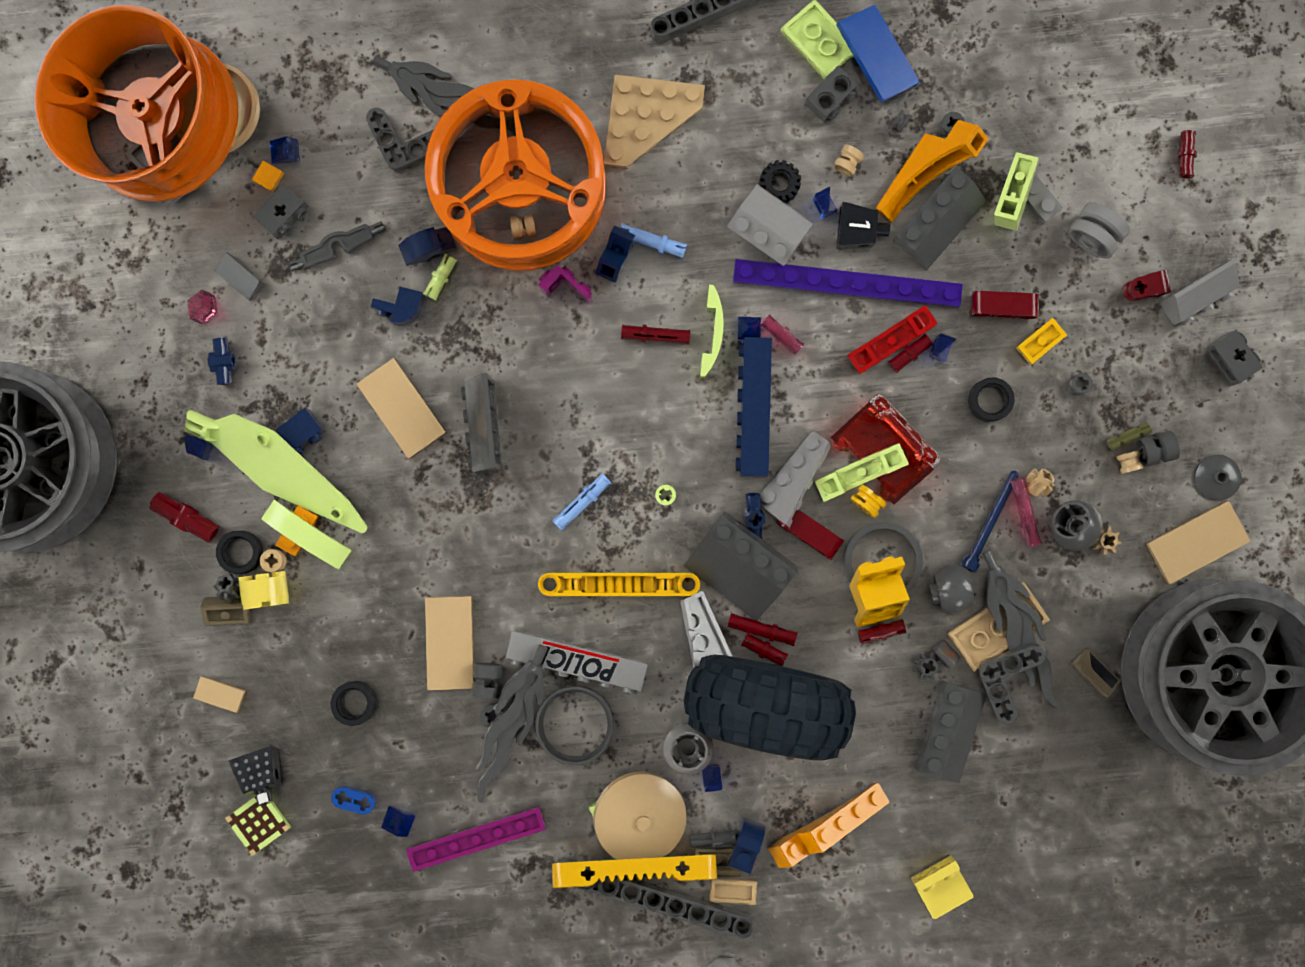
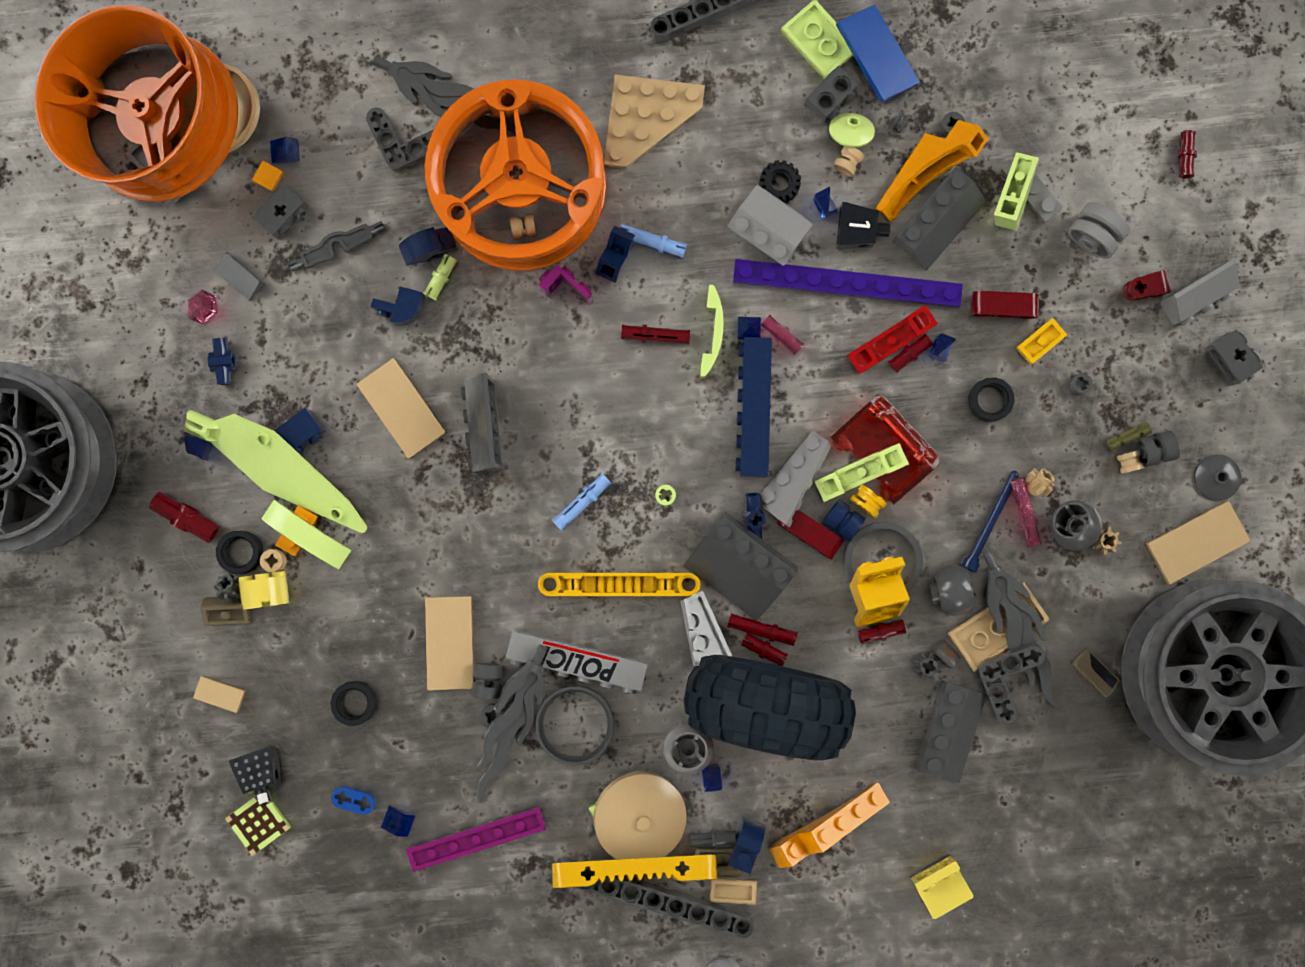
none -> dark blue wheel [822,499,866,542]
none -> yellowish green dish [829,113,875,147]

